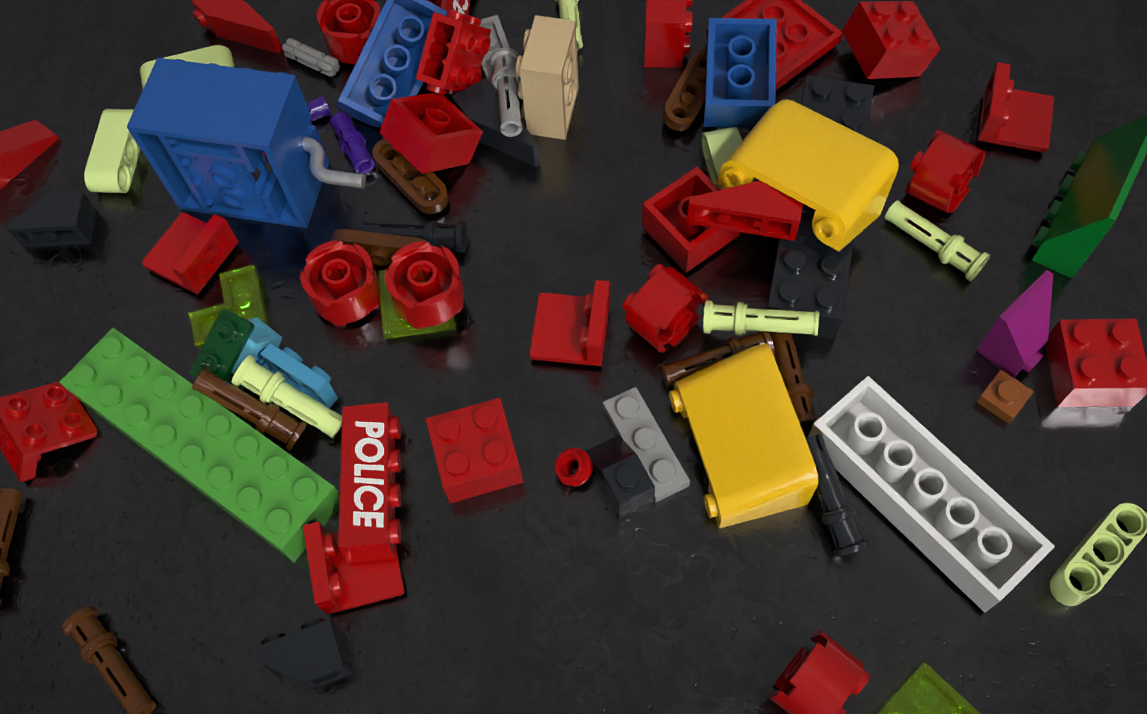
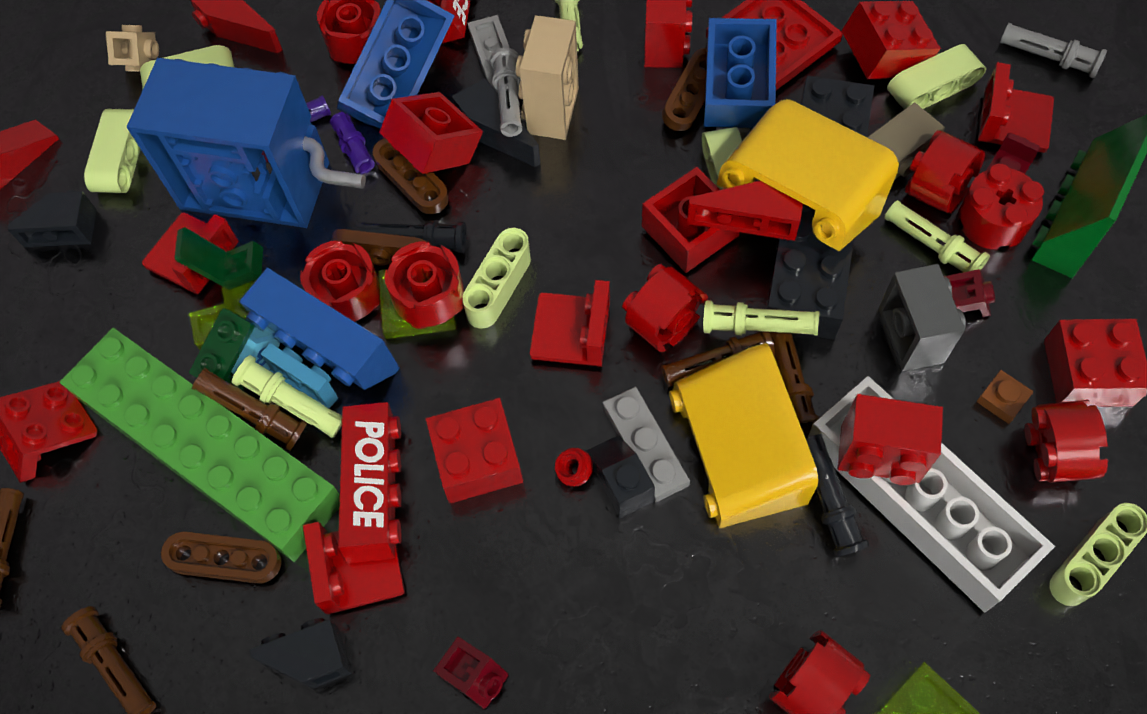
light grey axle [282,38,340,77] -> none
red brick [416,9,491,95] -> none
magenta slope [977,270,1053,378] -> none
none -> tan brick [106,25,159,71]
none -> reddish brown plate [161,532,281,583]
none -> dark green bracket [175,227,263,290]
none -> blue slope [239,267,400,390]
none -> dark red bracket [433,636,508,709]
none -> yellowish green beam [462,228,531,329]
none -> red brick [837,394,943,485]
none -> dark tan brick [867,102,945,180]
none -> dark grey brick [878,264,966,372]
none -> yellowish green beam [887,44,986,110]
none -> dark red bracket [944,269,996,317]
none -> red brick [958,164,1044,249]
none -> dark red bracket [987,133,1040,174]
none -> light grey pin [1000,23,1107,78]
none -> red brick [1024,399,1108,483]

